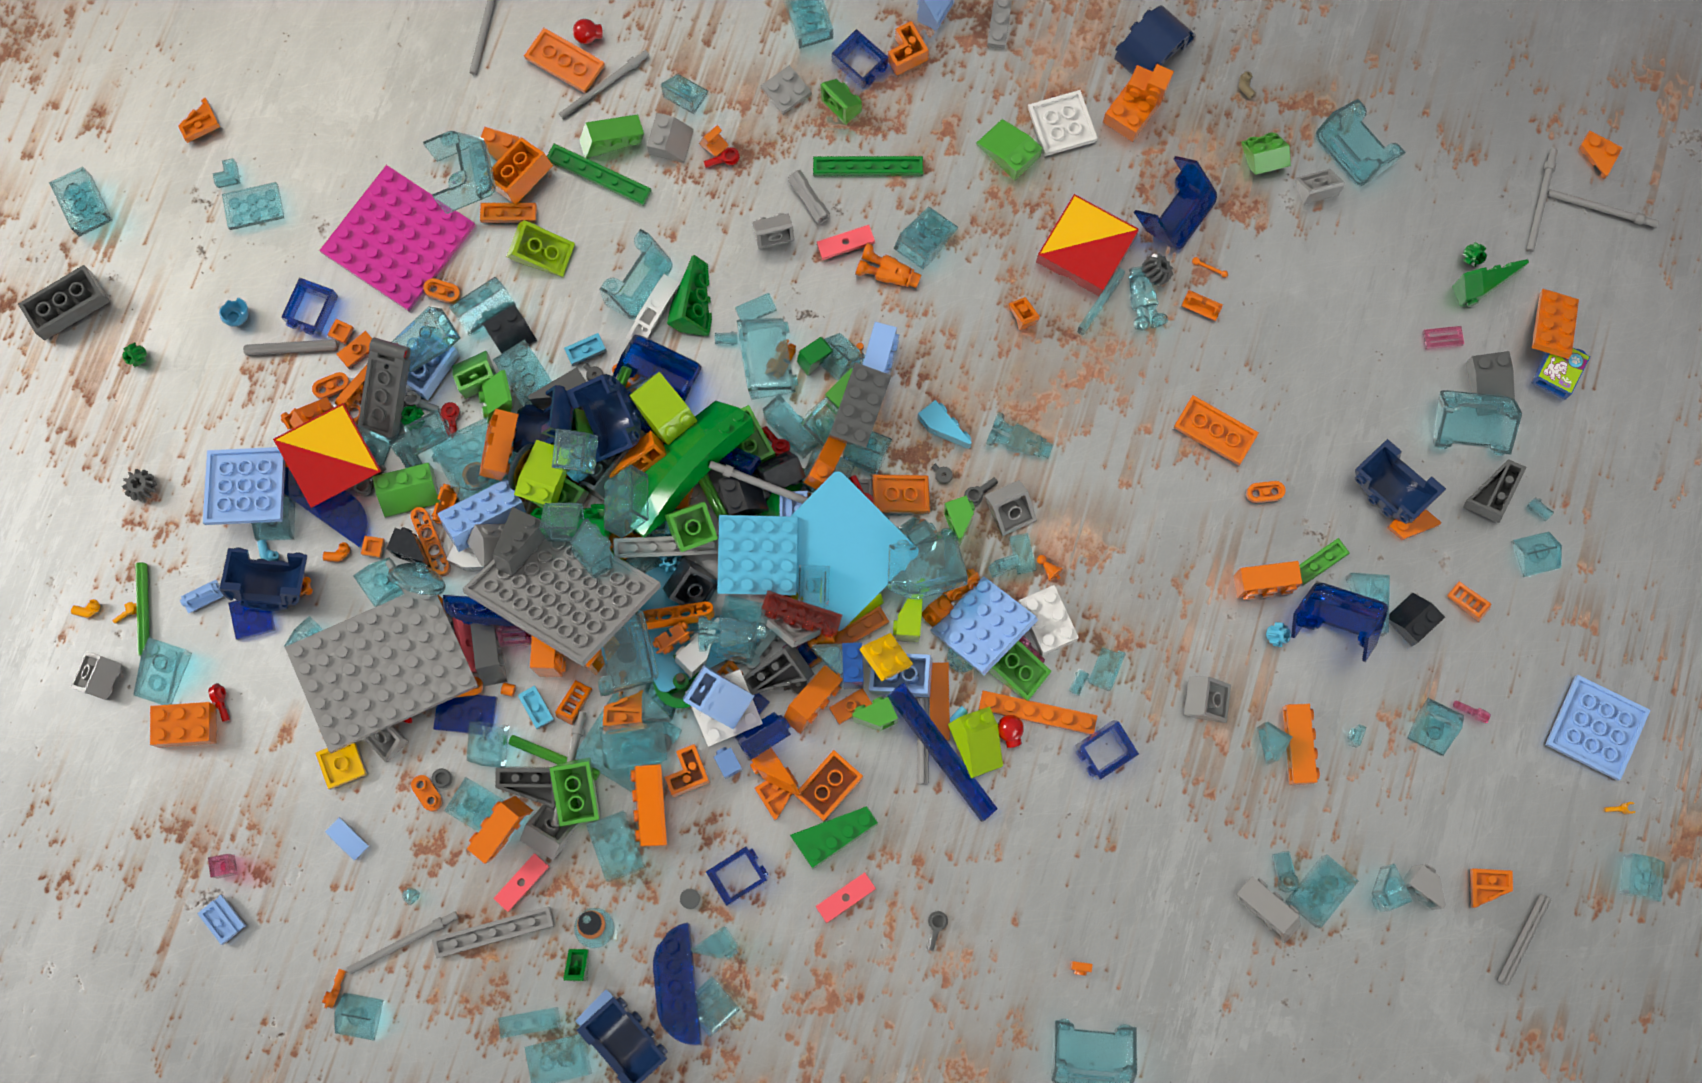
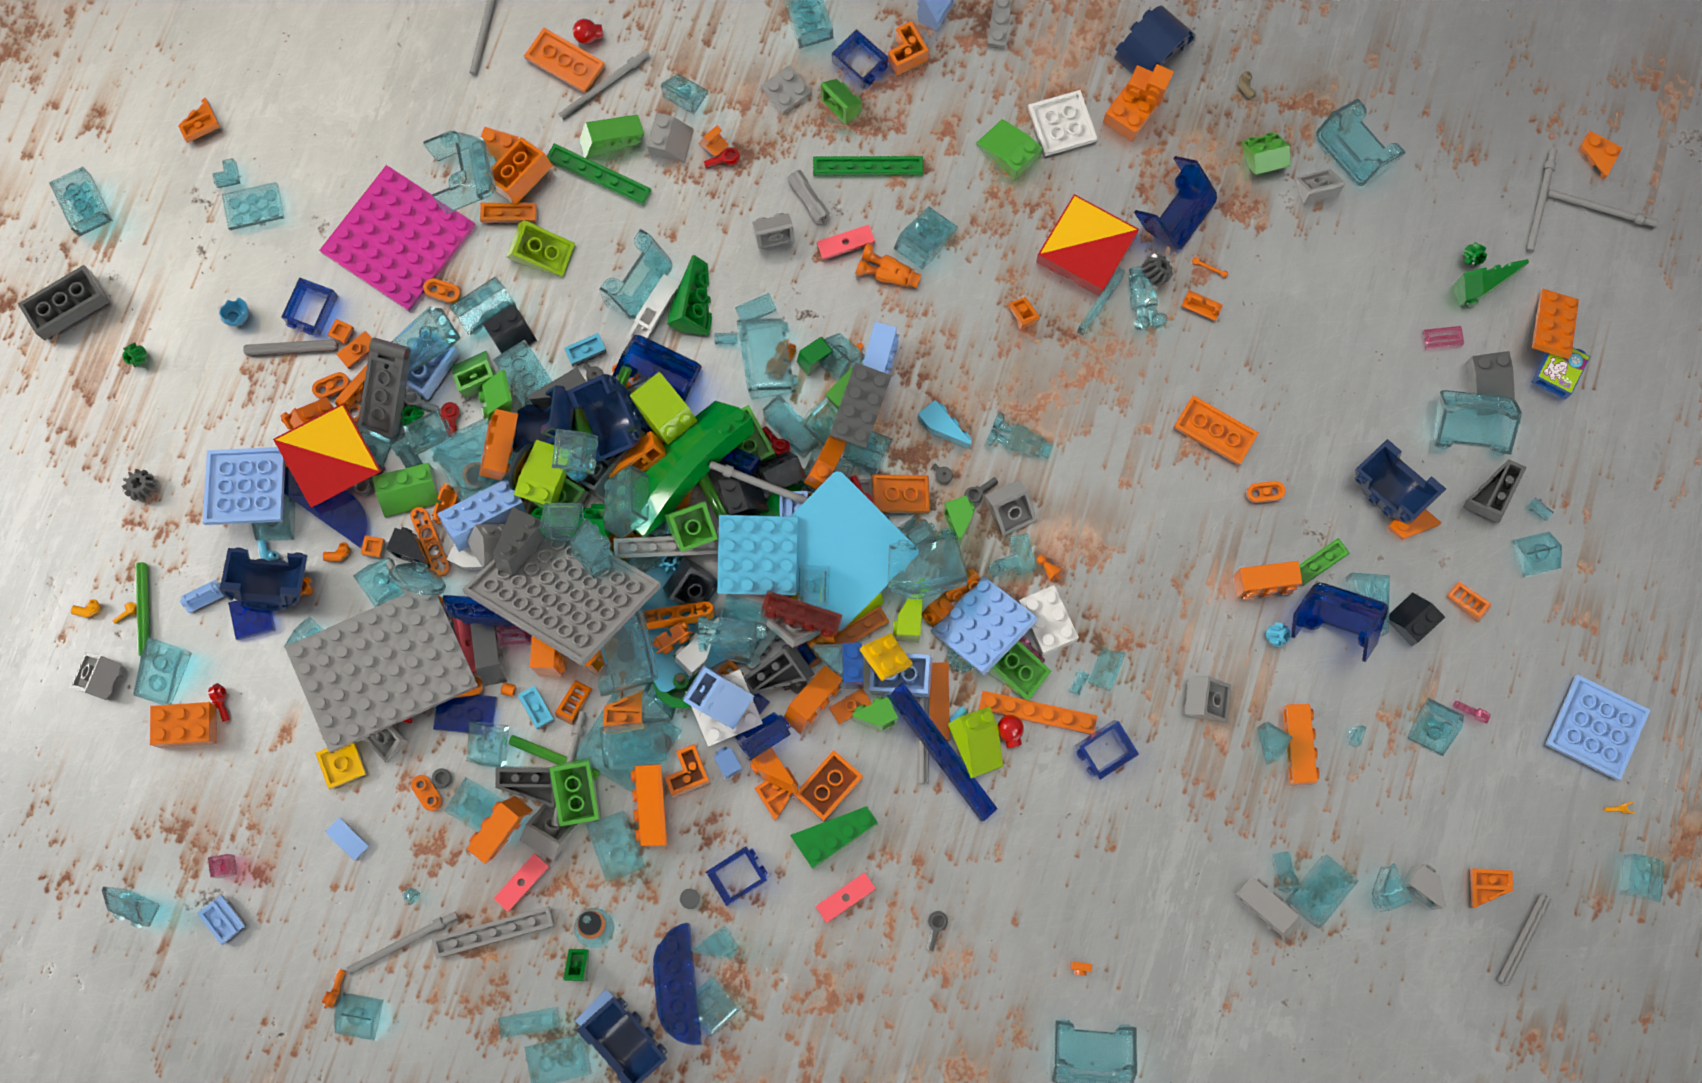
none -> clear light blue slope [102,886,161,929]

